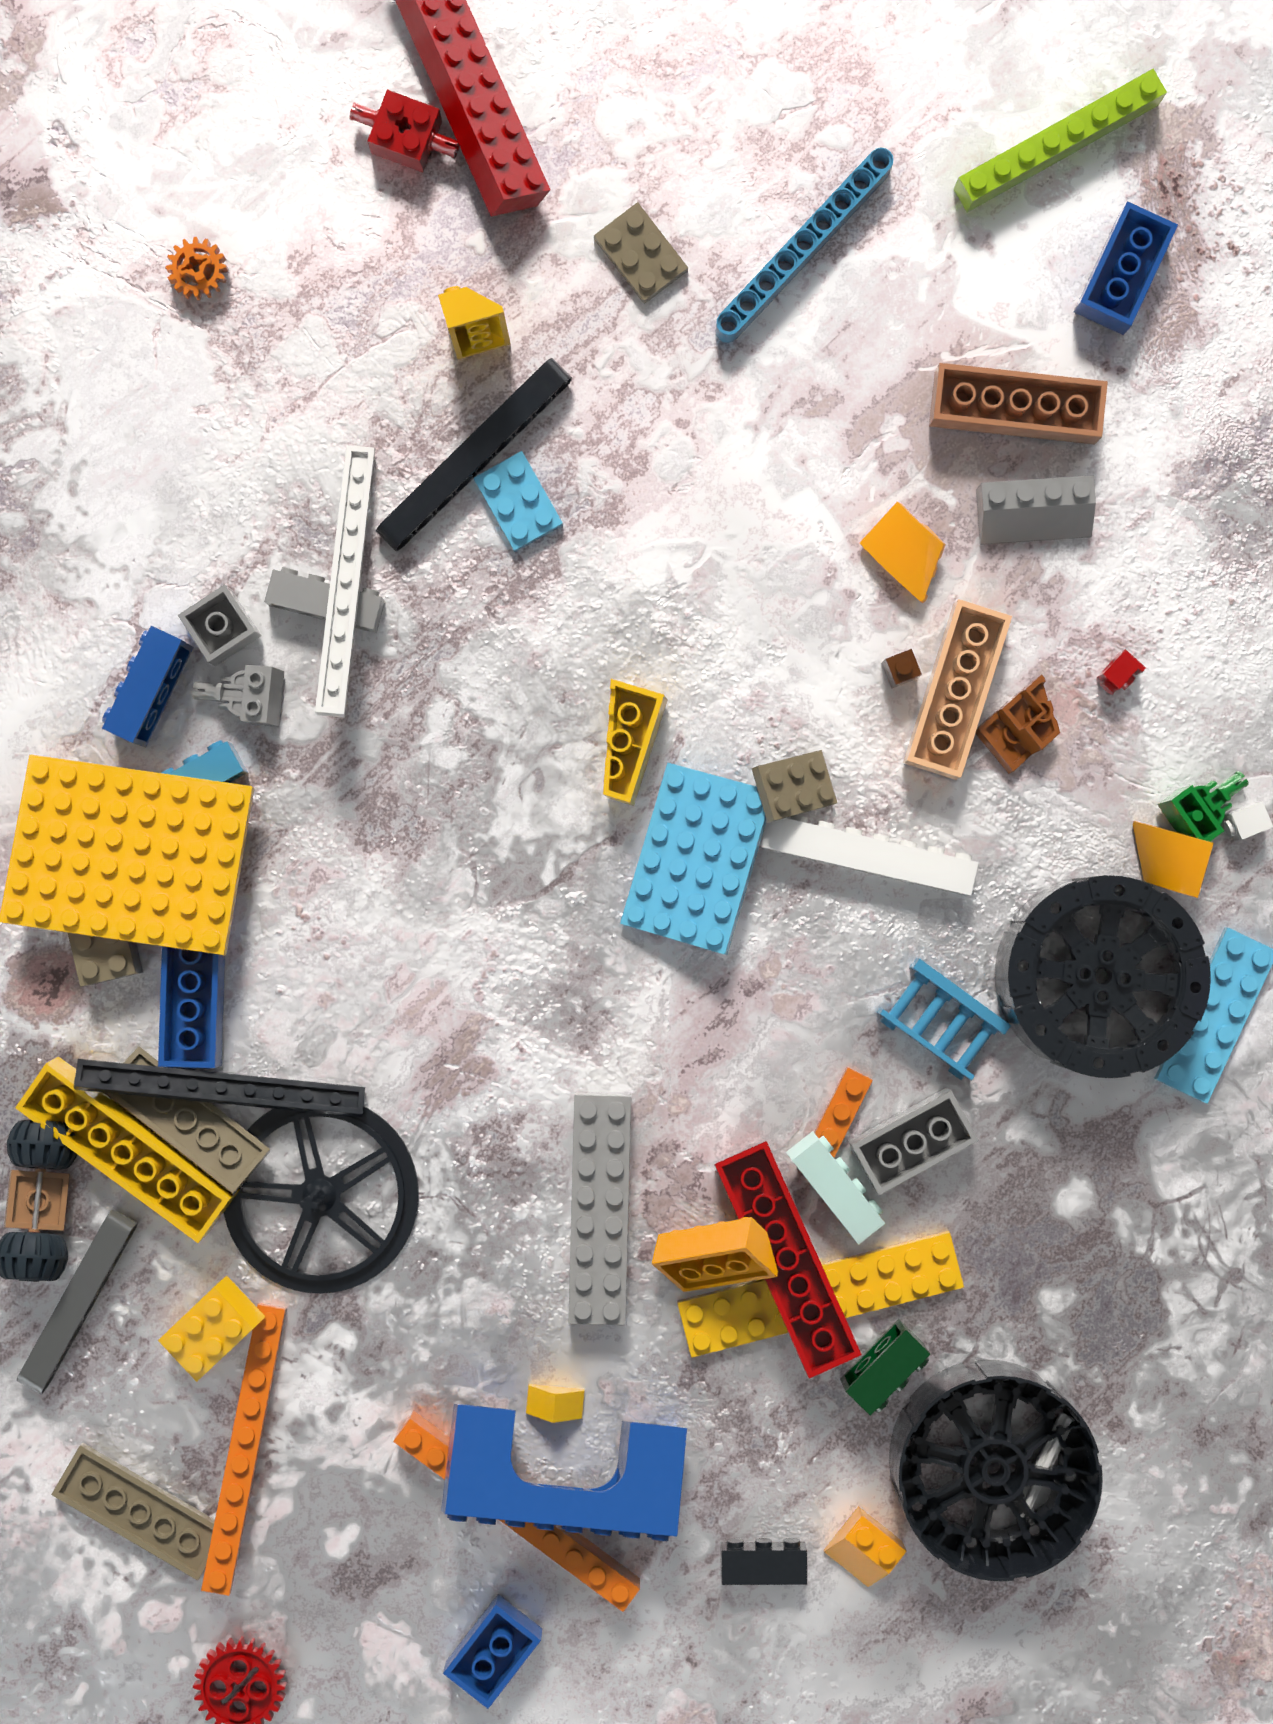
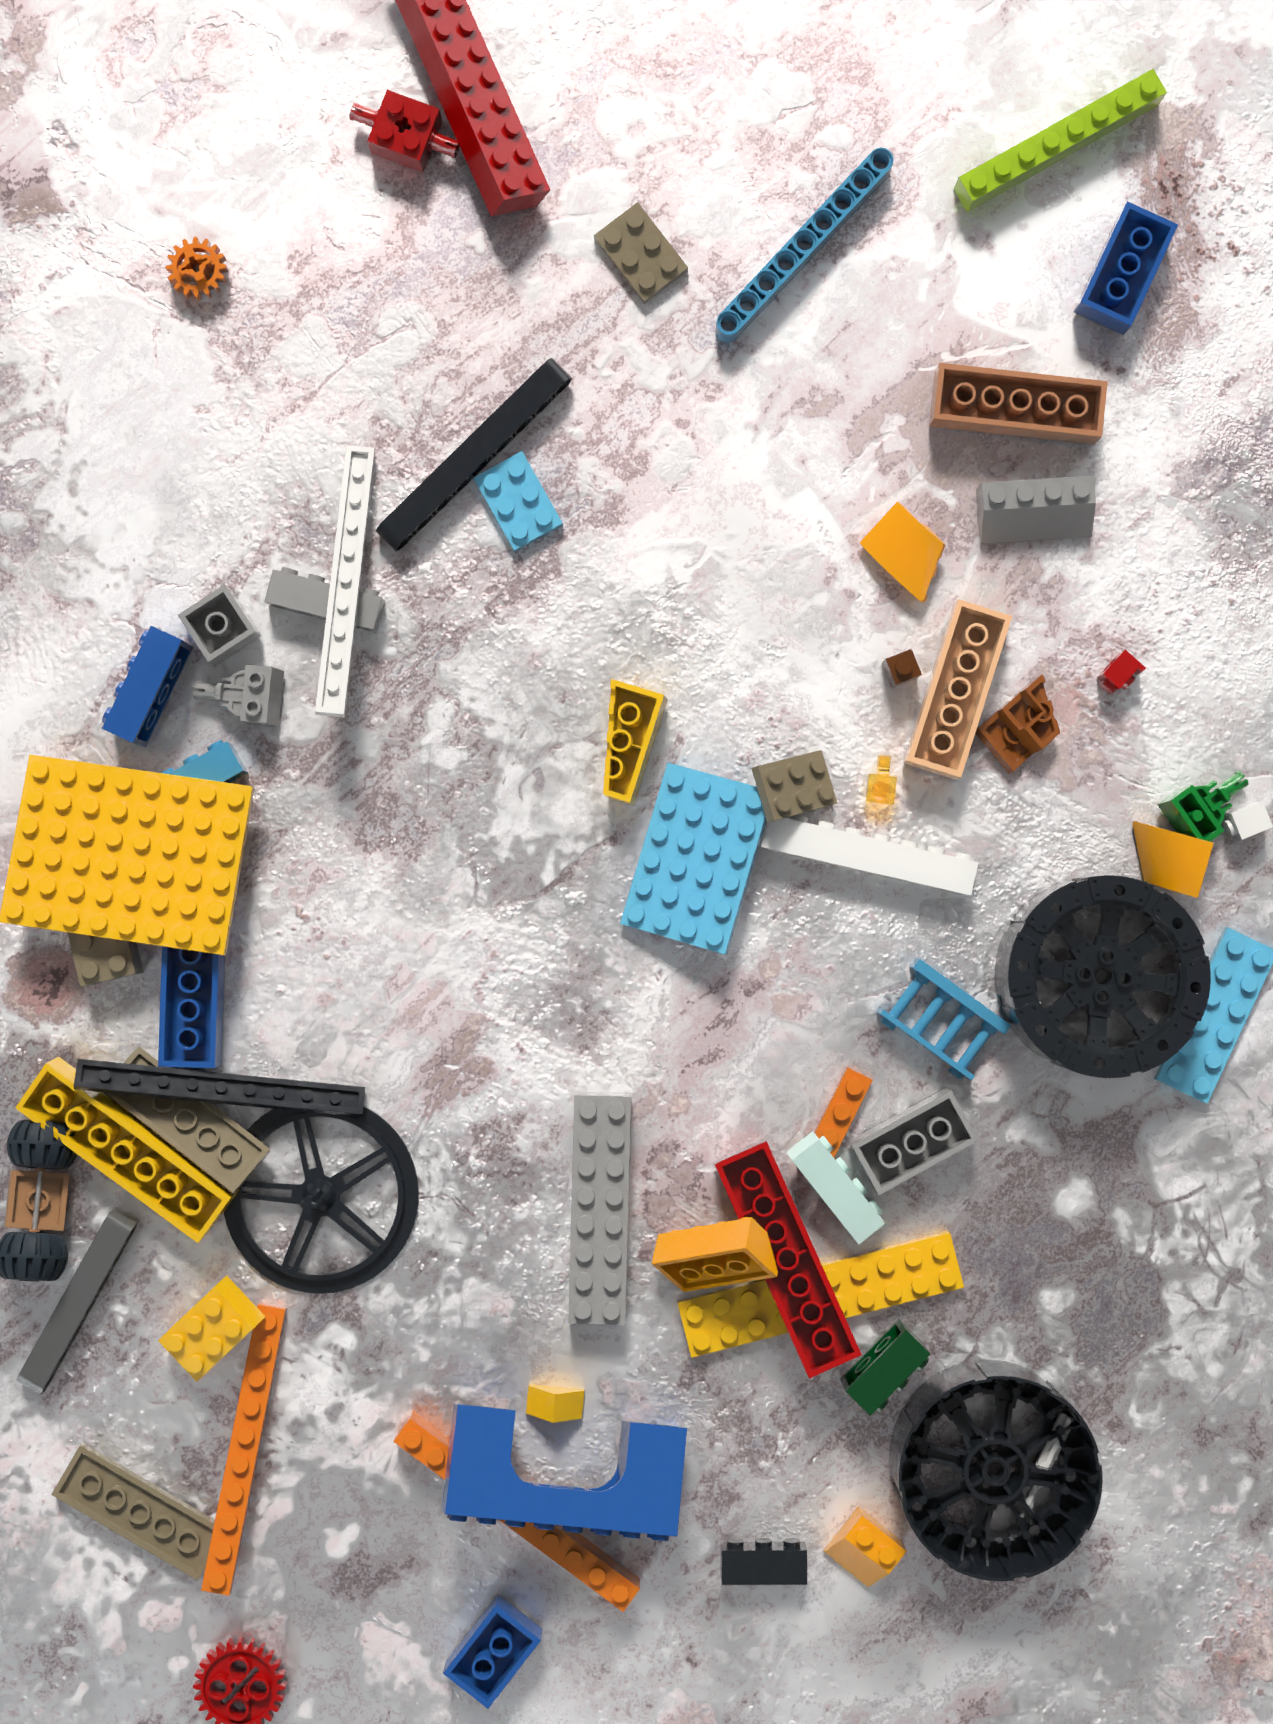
yellow slope [438,286,511,360] -> none
none -> clear yellow plate [865,755,897,805]

